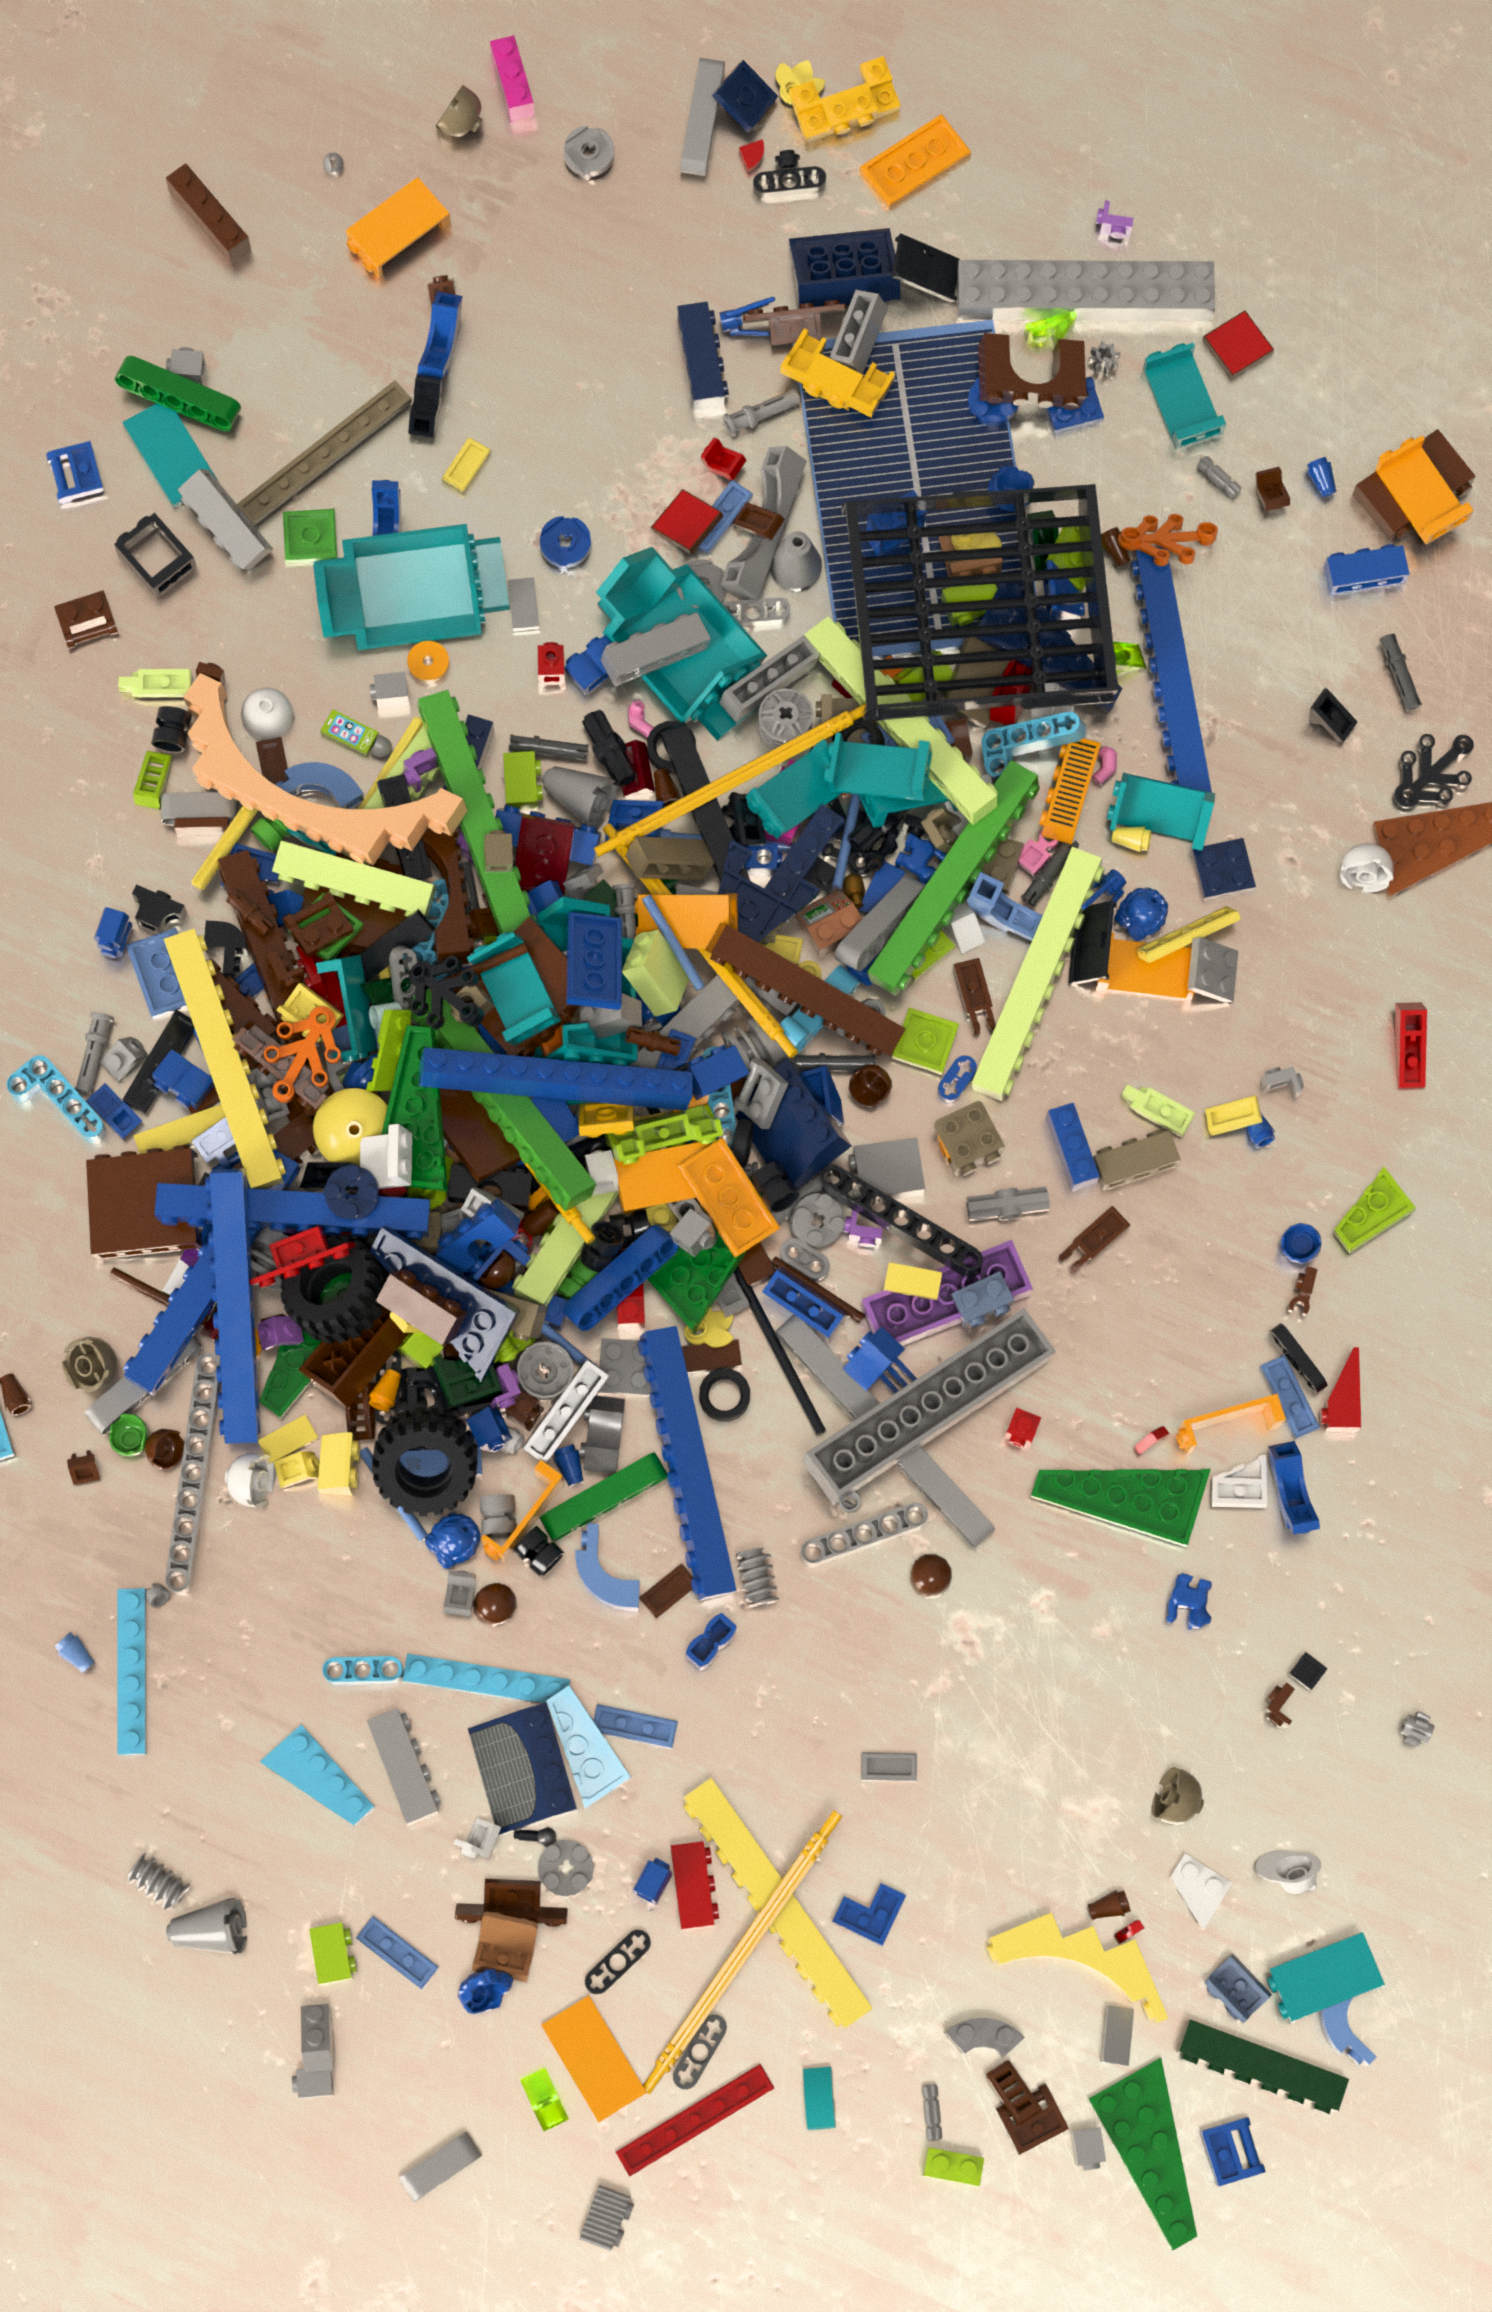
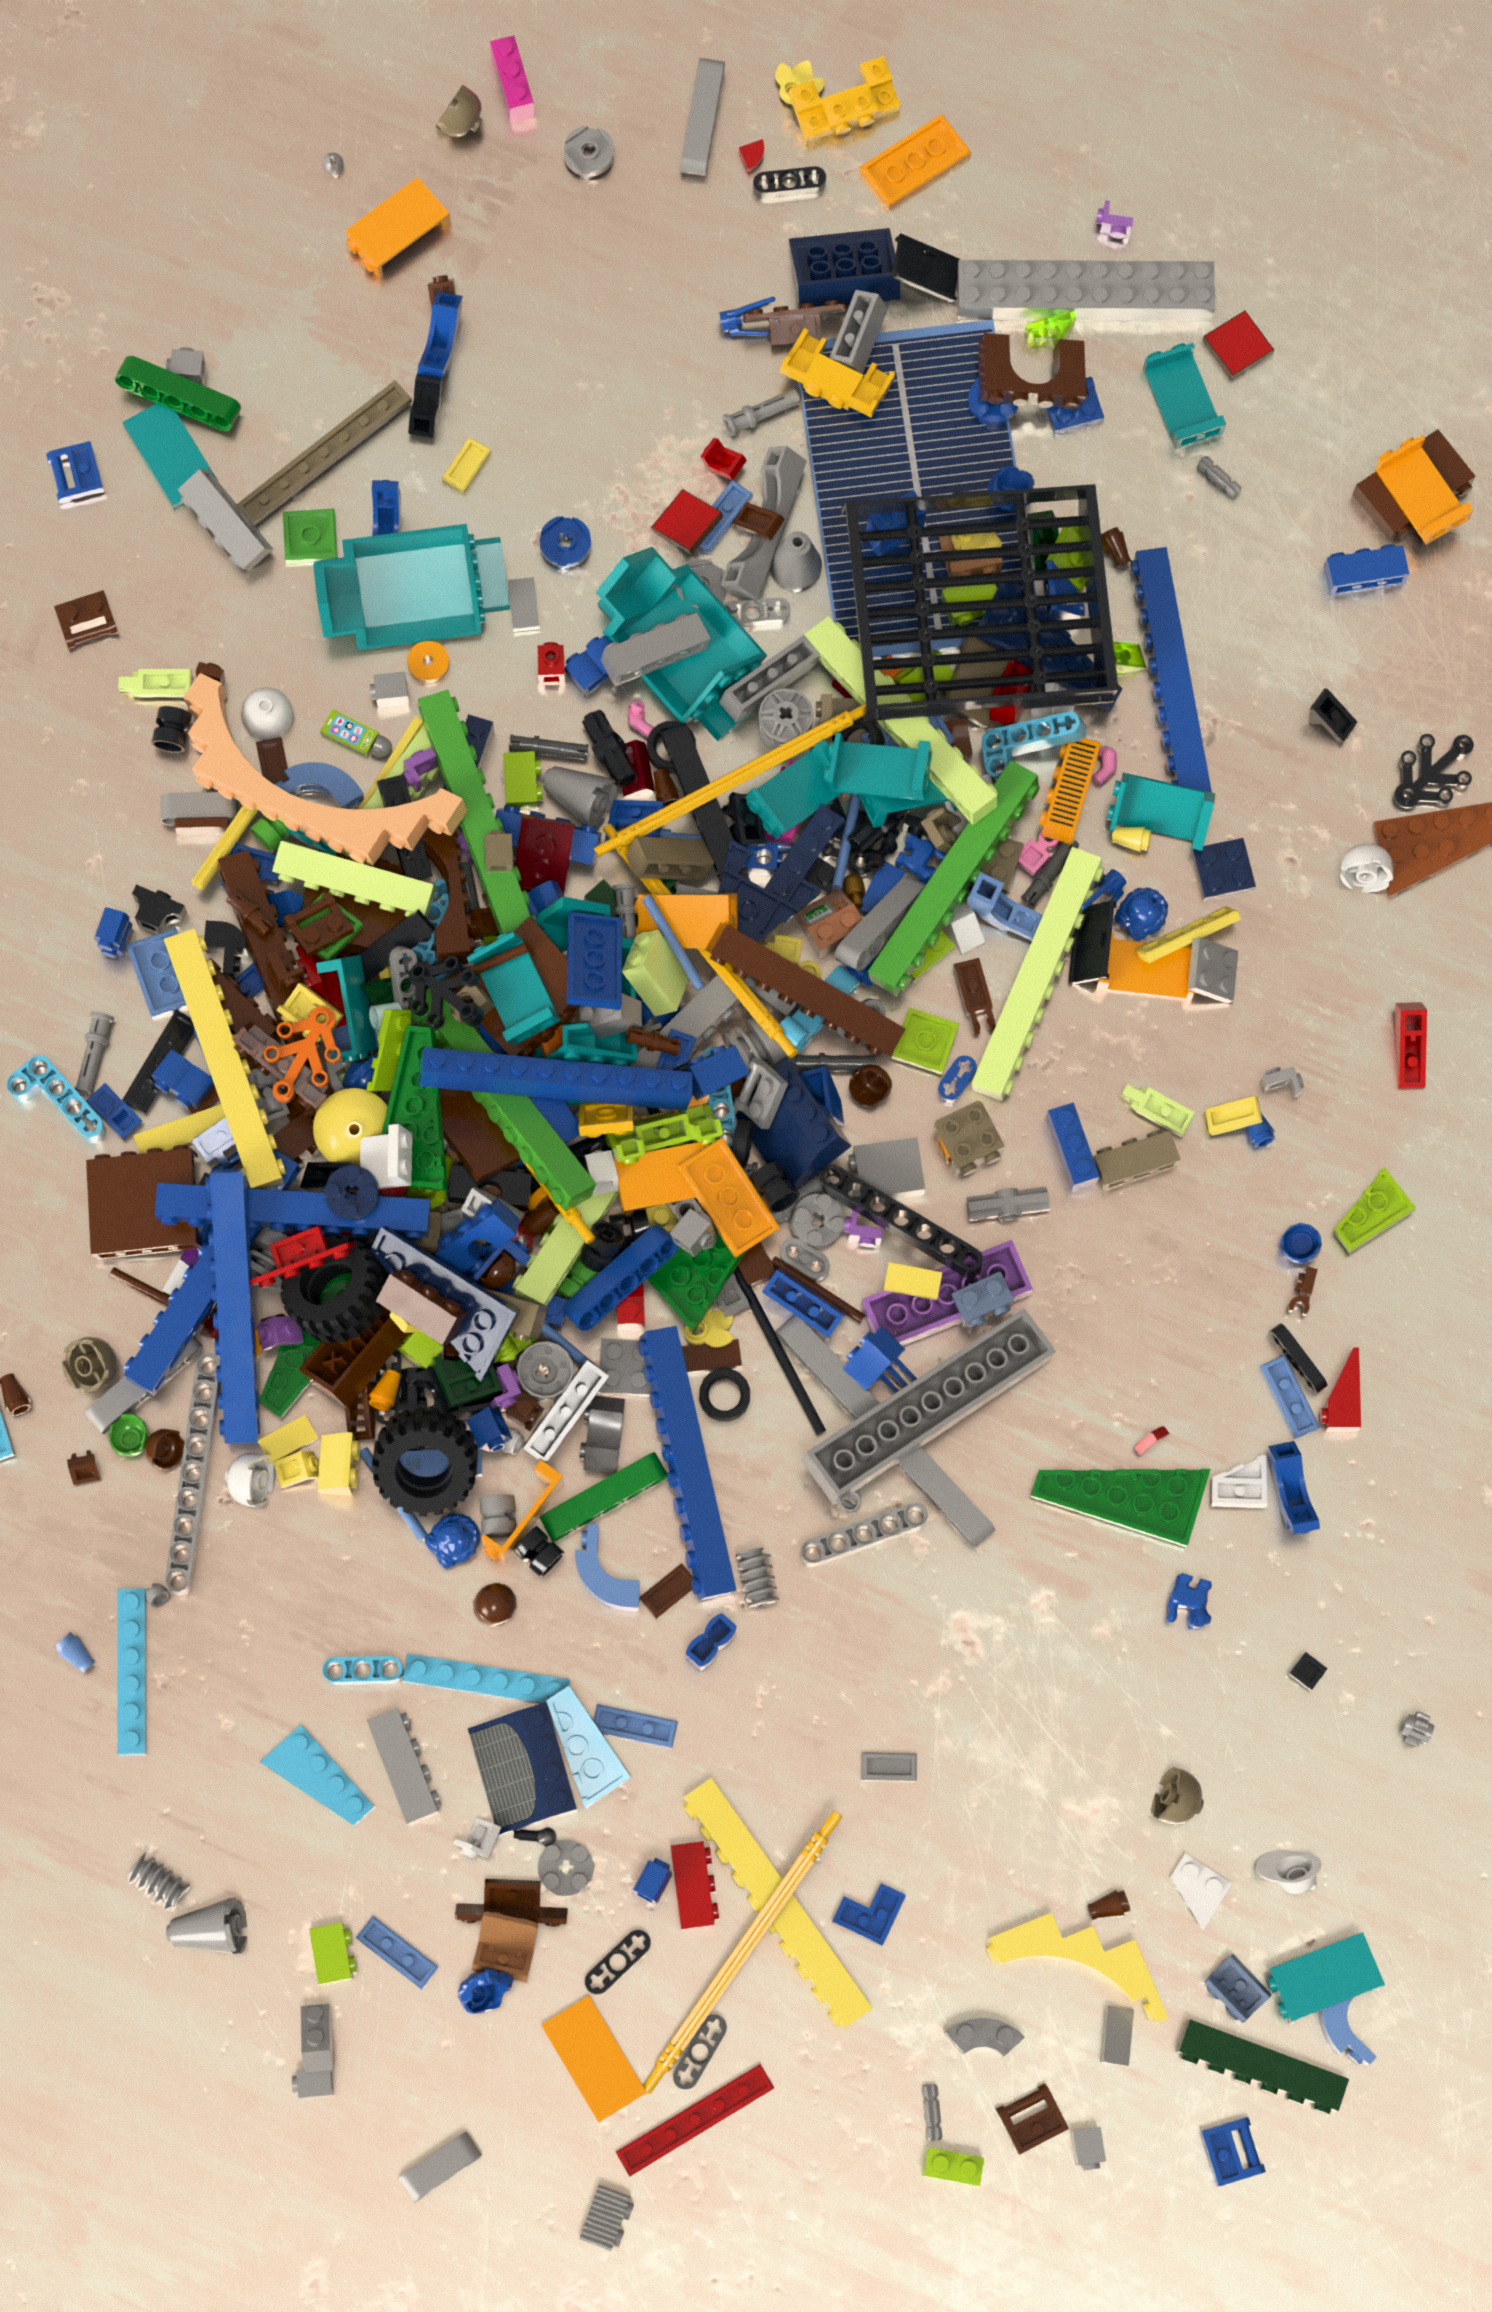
light grey bracket [100,1037,148,1081] -> none
black window [114,512,197,598] -> none
lime slope [133,751,172,809] -> none
reddish brown brick [166,163,251,264] -> none
light grey bracket [443,1571,476,1616] -> none
clear neon green slope [520,2068,569,2132] -> none
blue cone [553,1444,584,1486] -> none
light grey bracket [563,863,604,900] -> none
dark blue brick [677,301,729,411] -> none
dark blue plate [712,60,779,132] -> none
black plate [775,150,800,169] -> none
teal slope [803,2067,836,2130] -> none
reddish brown hair [910,1554,952,1599] -> none
reddish brown slope [986,2060,1042,2126] -> none
red brick [1004,1407,1042,1448] -> none
reddish brown hinge [1059,1205,1131,1273] -> none
light grey gear [1088,341,1121,375] -> none
green wing [1088,2058,1198,2251] -> none
red tile [1114,1920,1144,1944] -> none
orange plant [1118,514,1218,566] -> none
light orange panel [1176,1393,1286,1455] -> none
reddish brown bracket [1256,467,1290,511] -> none
reddish brown bracket [1264,1682,1295,1728] -> none
blue cone [1307,457,1337,498] -> none
dark grey pin [1379,633,1422,712] -> none

